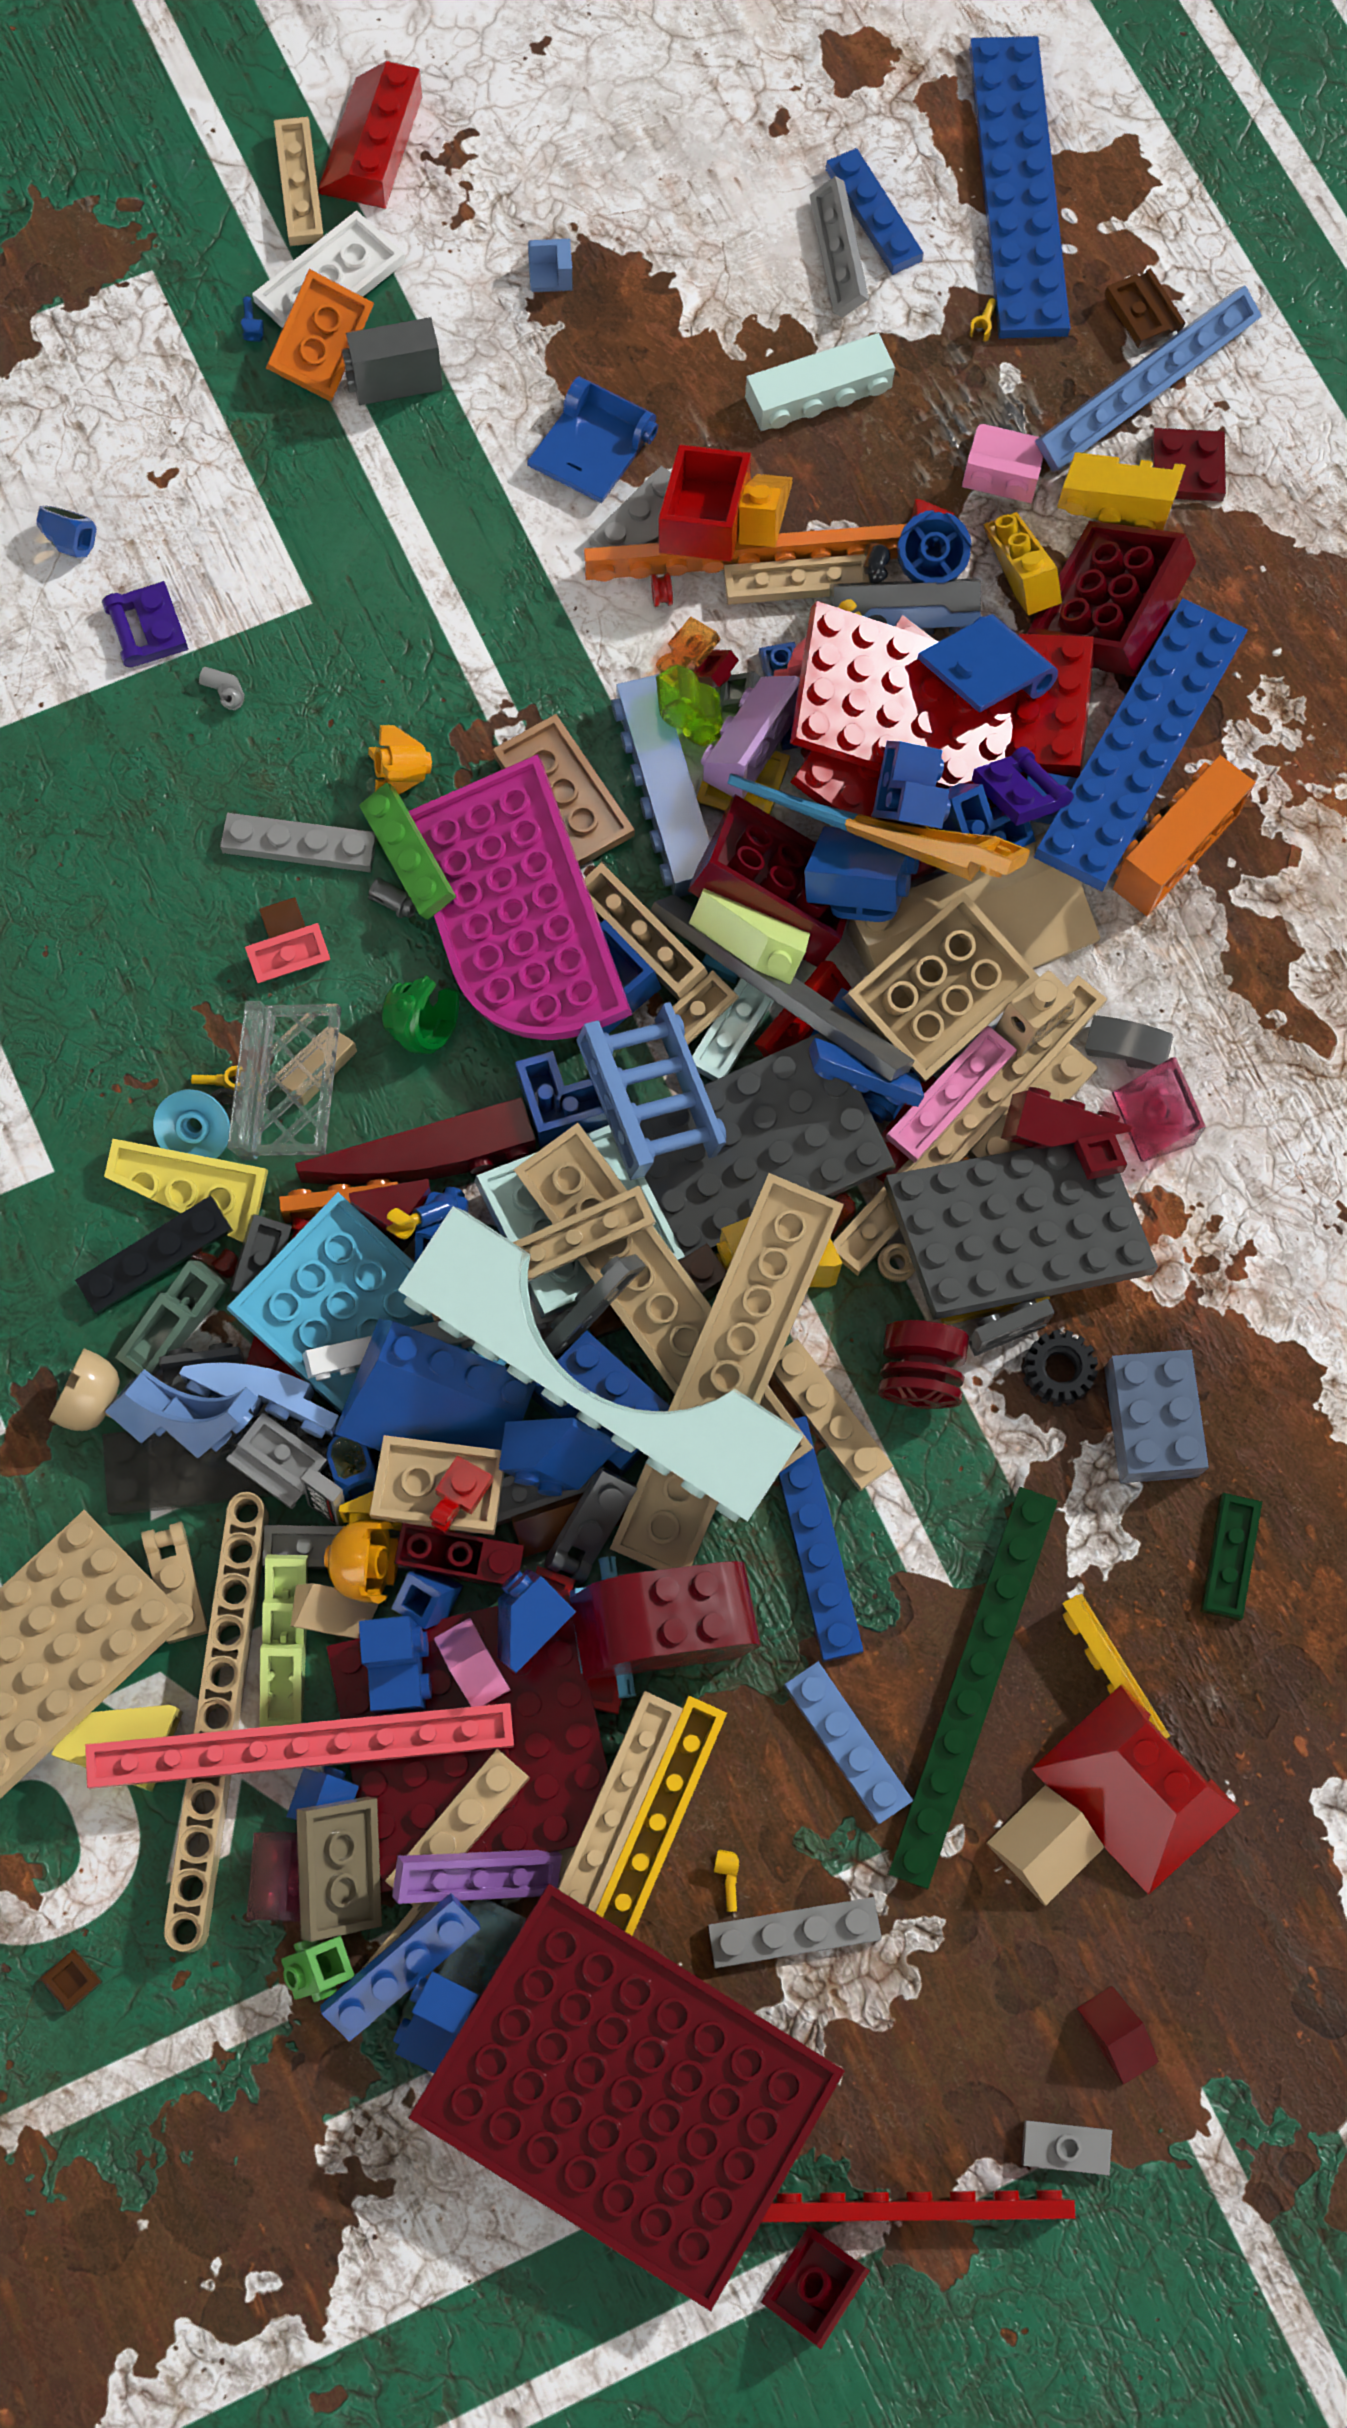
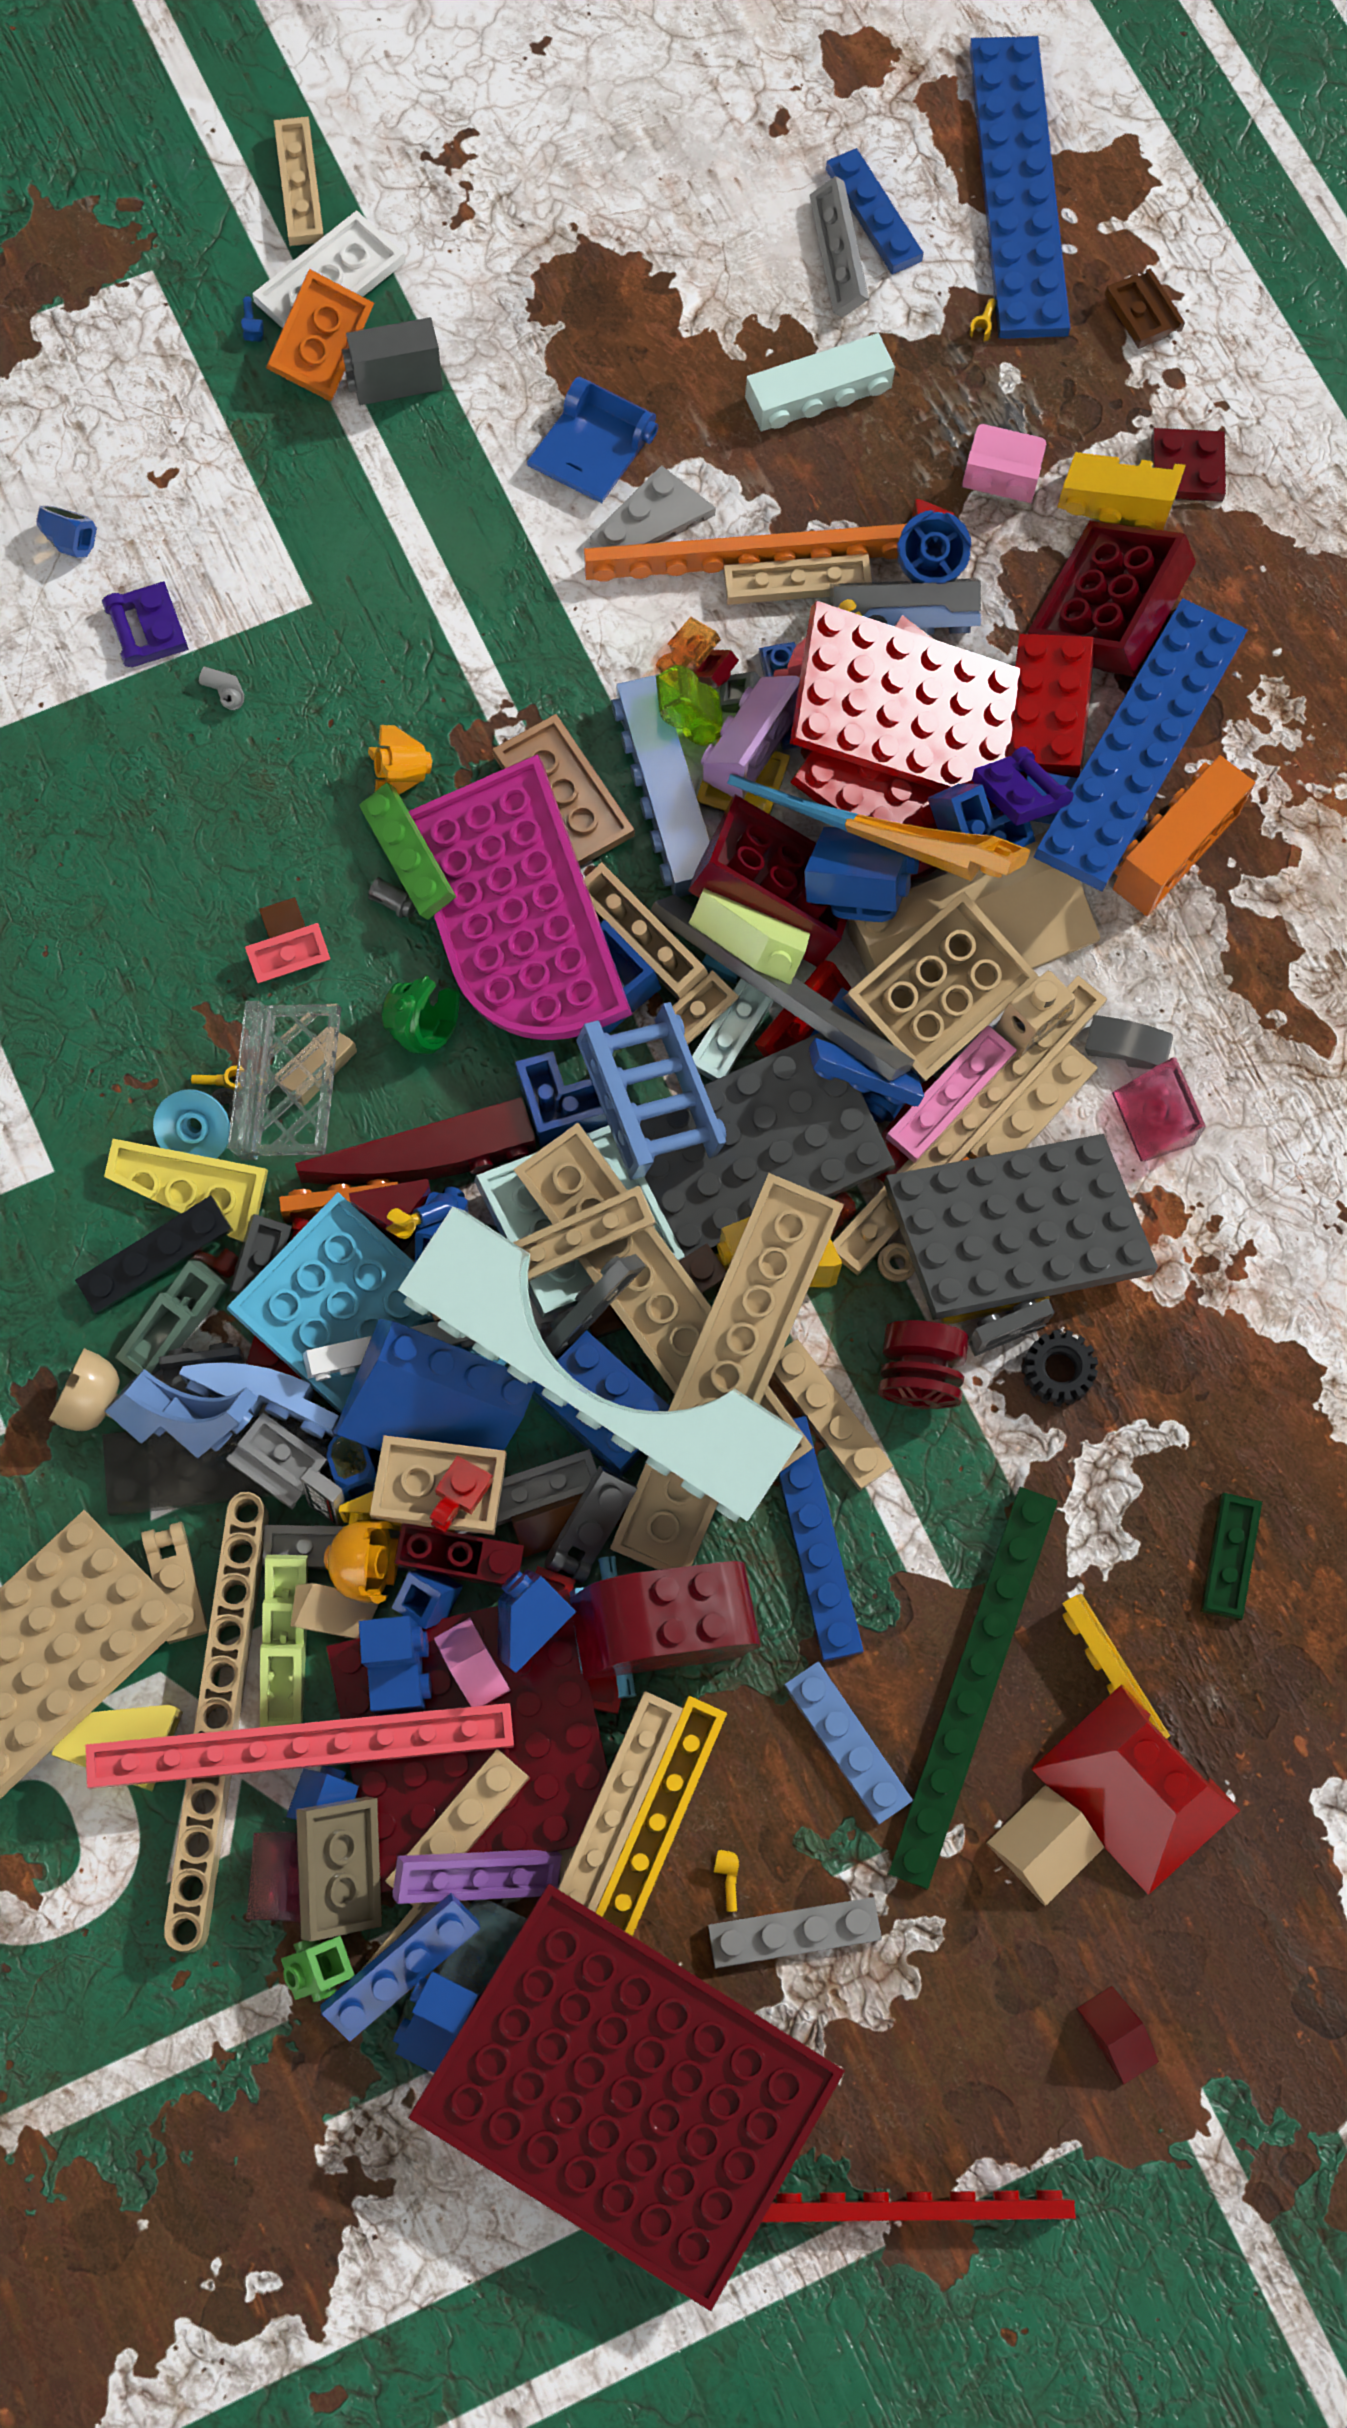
reddish brown tile [40,1949,103,2012] -> none
light grey plate [220,813,377,872] -> none
red slope [318,61,422,209] -> none
blue slope [499,1418,618,1496] -> none
medium blue panel [528,238,573,292] -> none
red bush [651,572,673,608] -> none
red piece [658,444,751,562] -> none
light orange slope [739,474,792,547] -> none
dark red slope [761,2226,870,2349] -> none
black arm [863,542,890,584] -> none
blue brick [872,741,951,829] -> none
blue door [917,614,1058,713] -> none
yellow slope [983,512,1062,615] -> none
dark red slope [1001,1087,1132,1149] -> none
light grey plate [1021,2120,1112,2175] -> none
medium blue plate [1035,285,1262,472] -> none
dark red plate [1074,1132,1128,1180] -> none
sand blue brick [1104,1350,1209,1484] -> none

